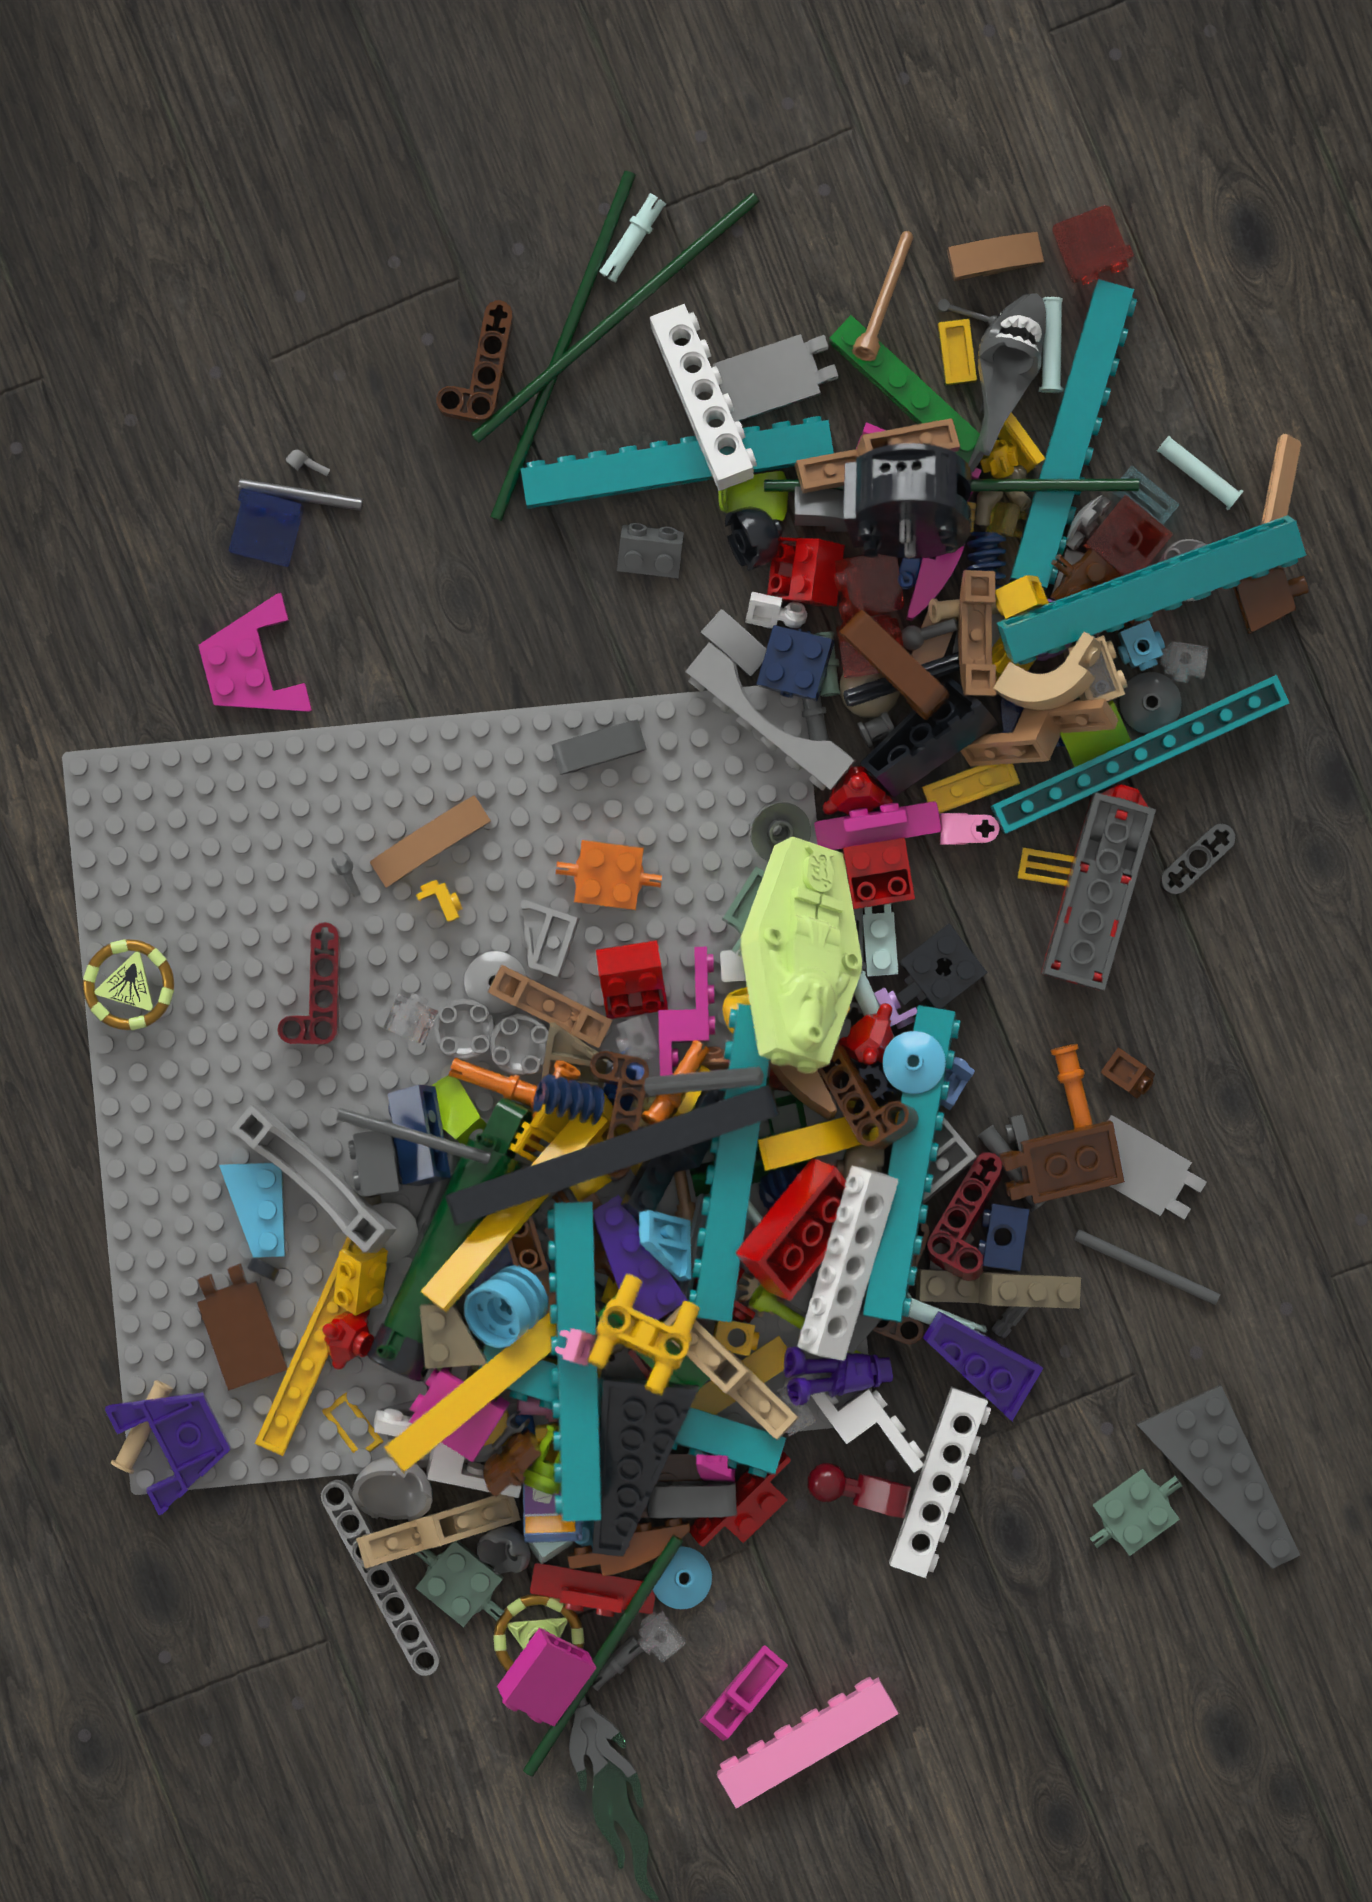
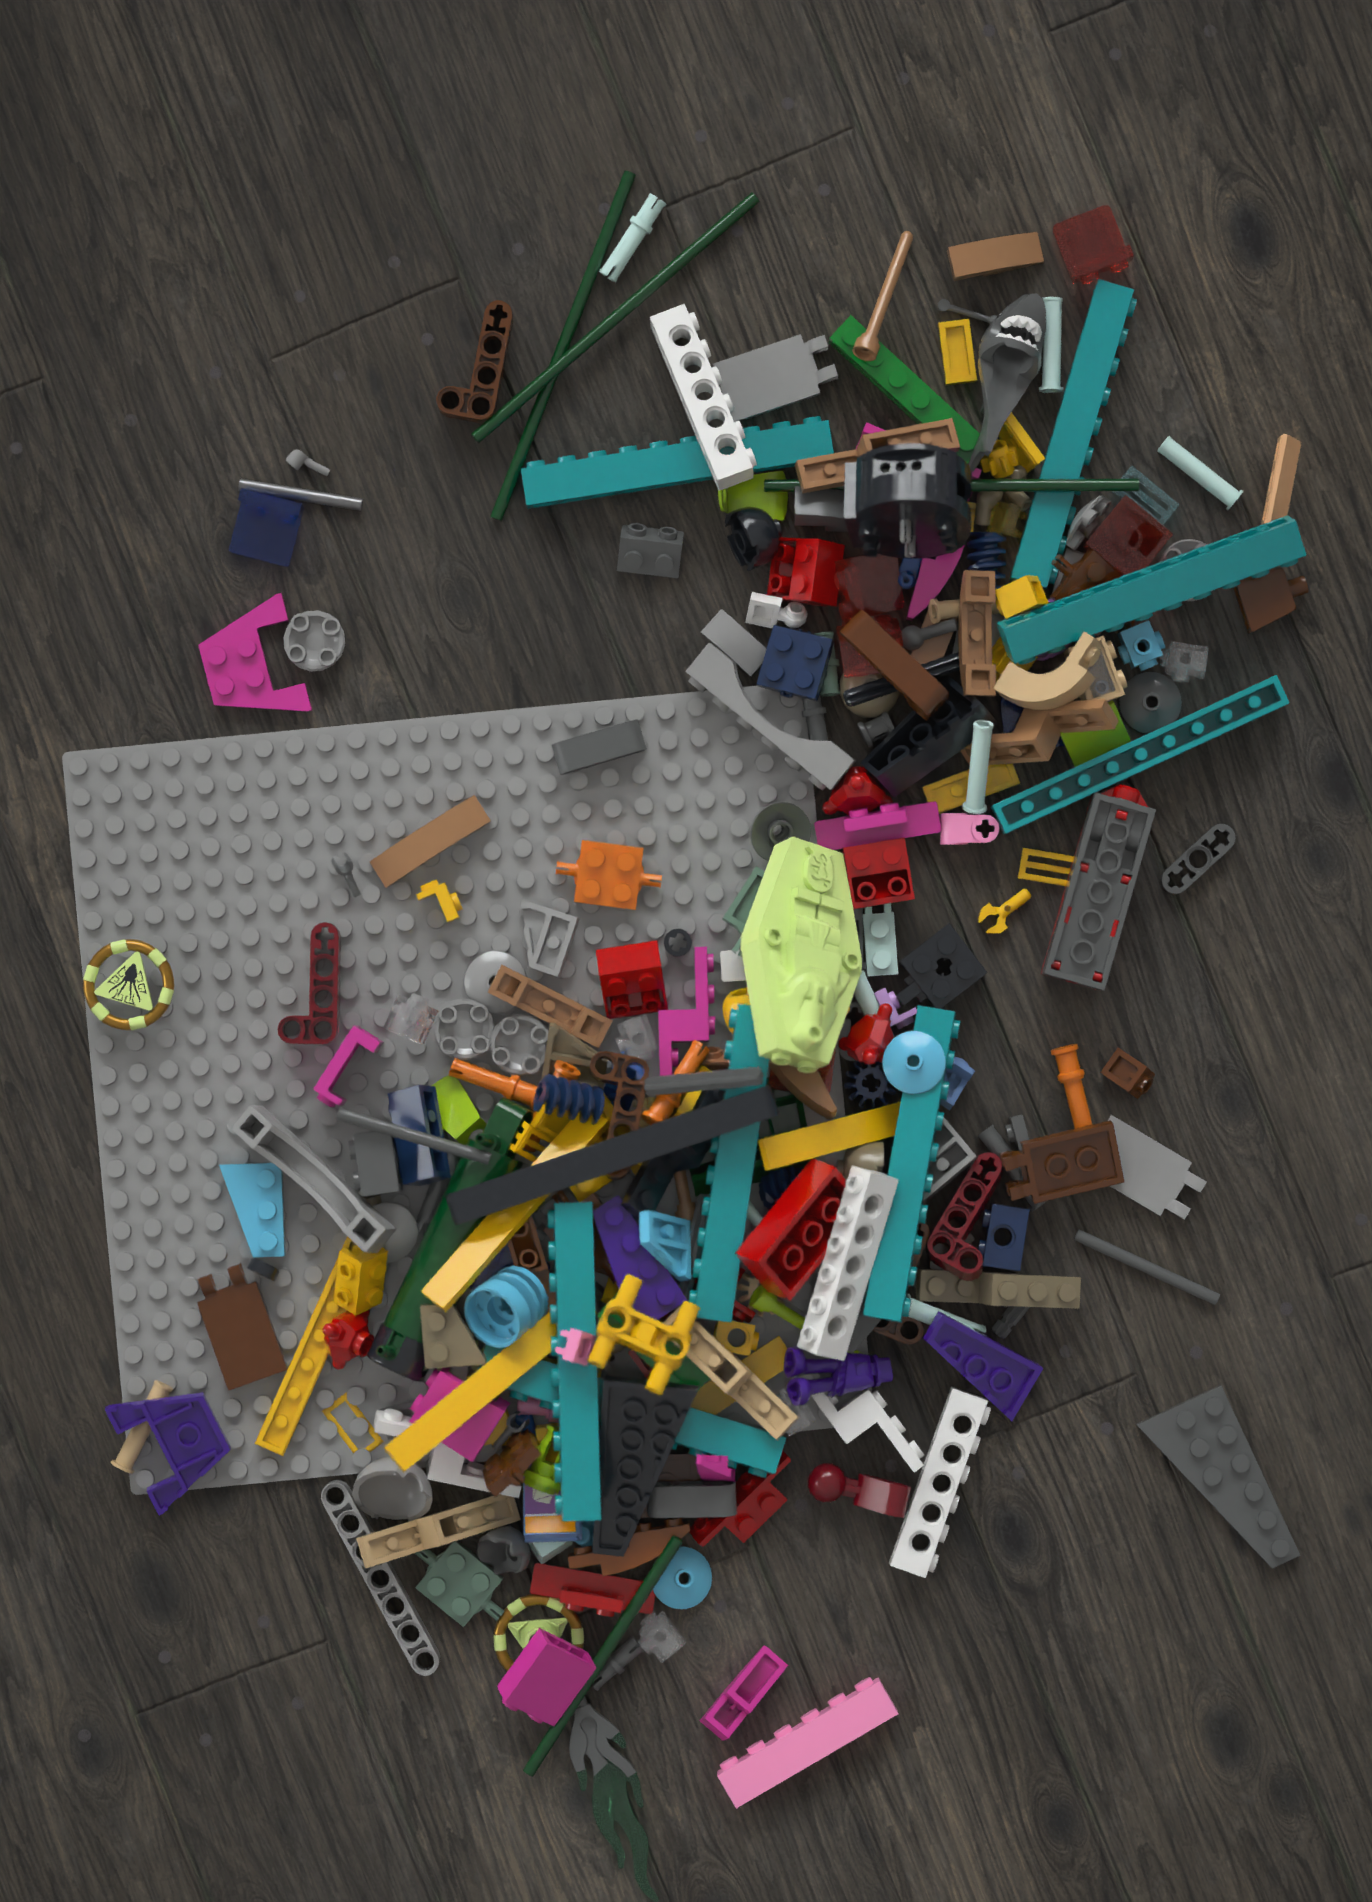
reddish brown beam [818,1043,918,1150] -> none
sand green plate [1090,1468,1183,1556] -> none
none -> light grey dish [283,610,345,672]
none -> dark pink panel [313,1025,384,1108]
none -> black bush [664,928,692,957]
none -> light aqua pin [962,720,993,814]
none -> yellow bar [978,888,1031,934]

